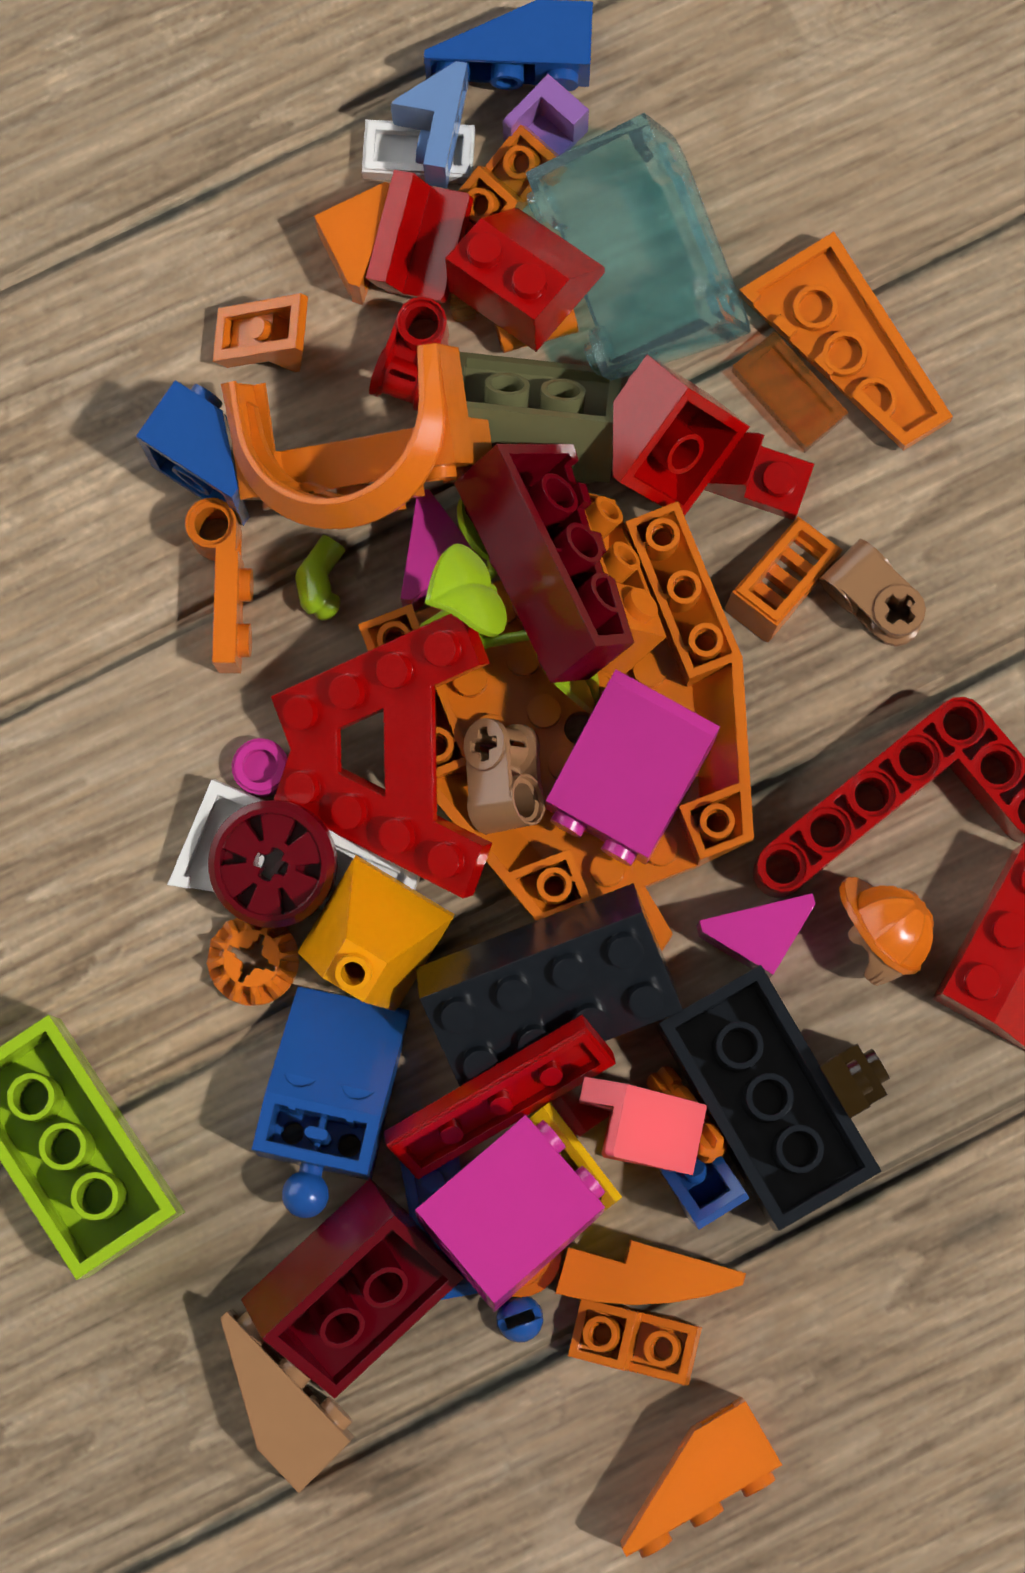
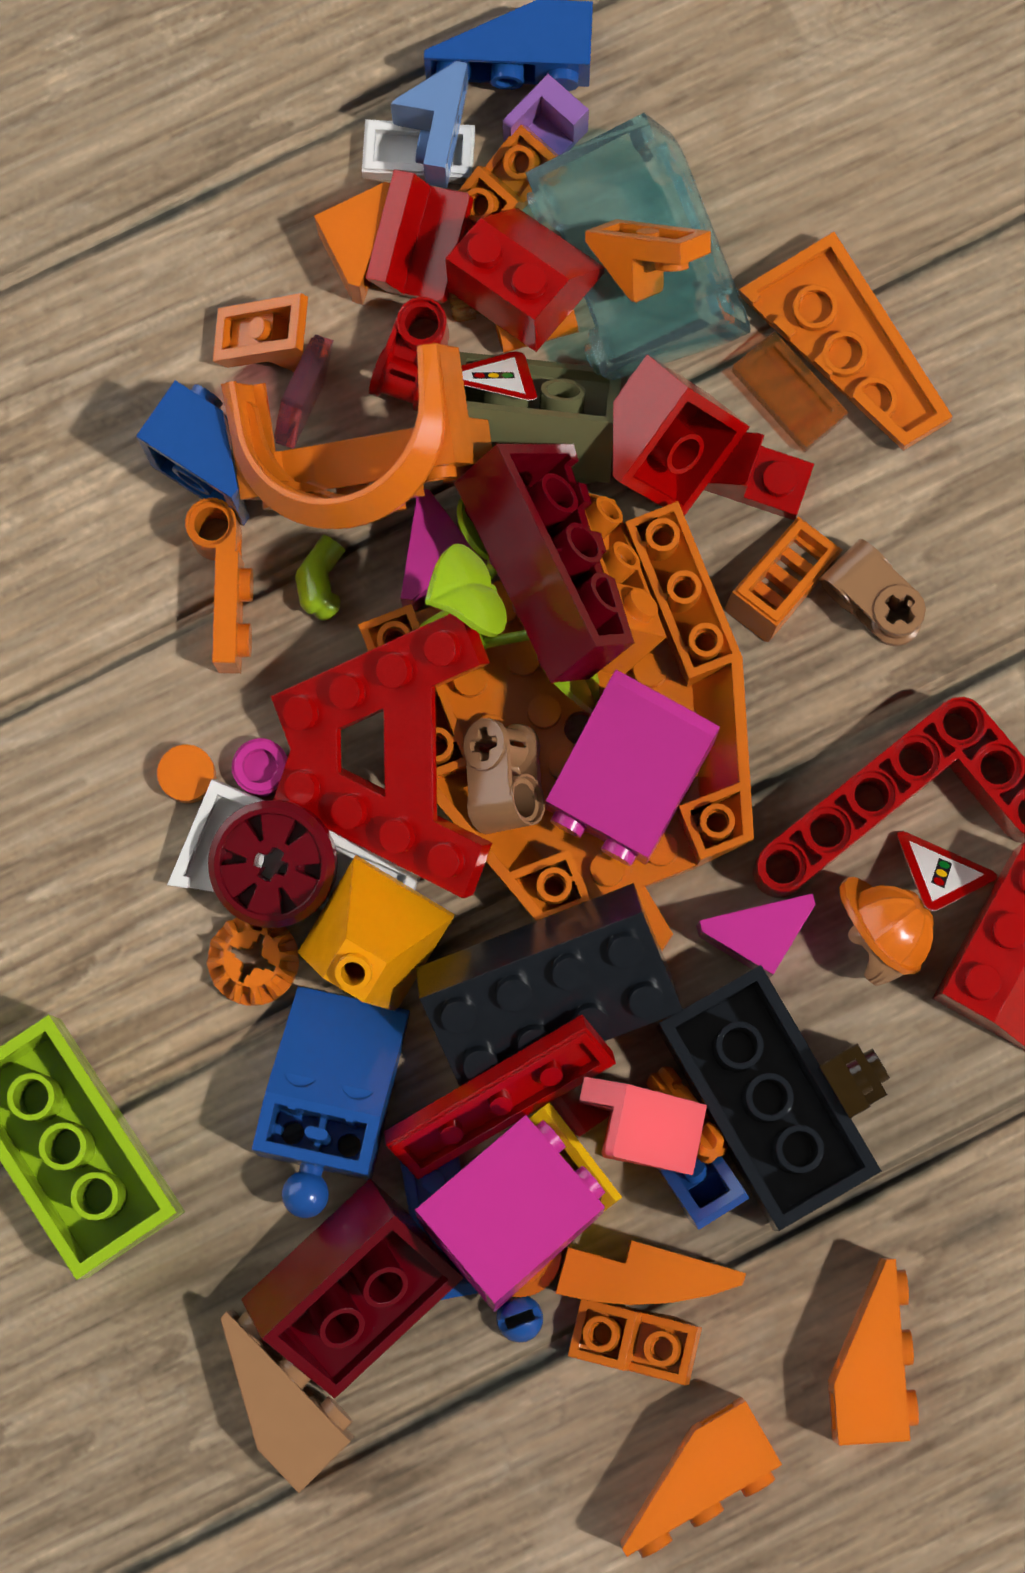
none -> orange tile [157,744,216,804]
none -> clear pink tile [274,334,334,449]
none -> sticker [461,351,537,400]
none -> orange slope [585,219,711,303]
none -> orange slope [828,1258,919,1446]
none -> sticker [897,831,997,911]

